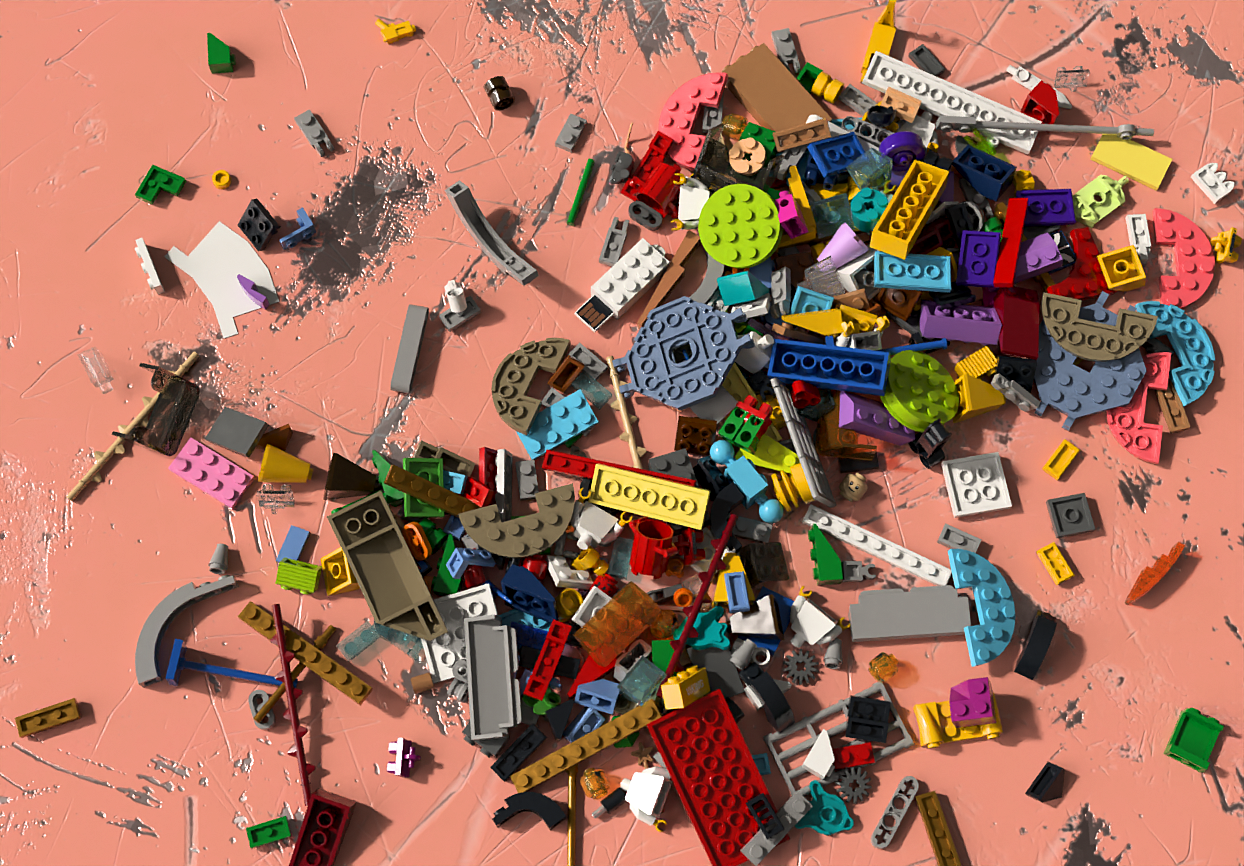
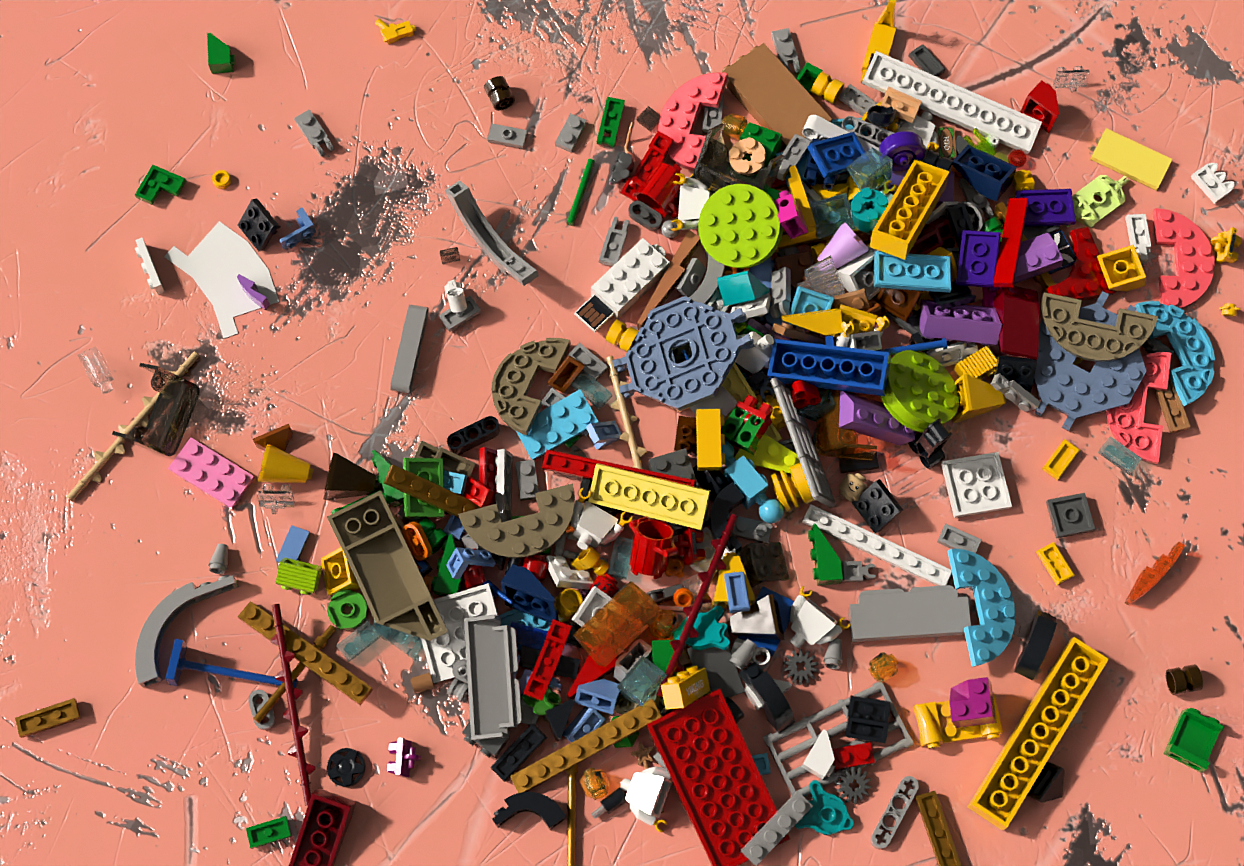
dark grey tile [205,407,269,458] -> none
black slope [746,792,785,840] -> none
medium nougat plate [773,118,831,152] -> none
light grey bar [936,116,1154,140] -> none
white piece [1006,65,1072,109] -> none
none -> bright green plate [327,590,368,630]
none -> black wheel [327,748,365,787]
none -> clear smoke tile [439,247,460,264]
none -> black beam [447,416,500,455]
none -> light grey plate [488,124,527,149]
none -> light blue slope [586,421,621,449]
none -> green plate [596,97,625,147]
none -> yellow wheel [606,319,639,352]
none -> clear smoke tile [637,106,662,131]
none -> light grey plate [661,220,680,239]
none -> light grey plate [676,258,707,297]
none -> yellow brick [696,409,725,470]
none -> black plate [852,479,903,533]
none -> white hinge [925,342,978,367]
none -> medium nougat tile [935,126,956,160]
none -> yellow brick [967,637,1109,830]
none -> clear red plate [1008,150,1026,168]
none -> clear light blue plate [1097,436,1142,475]
none -> dark brown wheel [1166,664,1203,695]
none -> yellow plate [1219,303,1241,316]

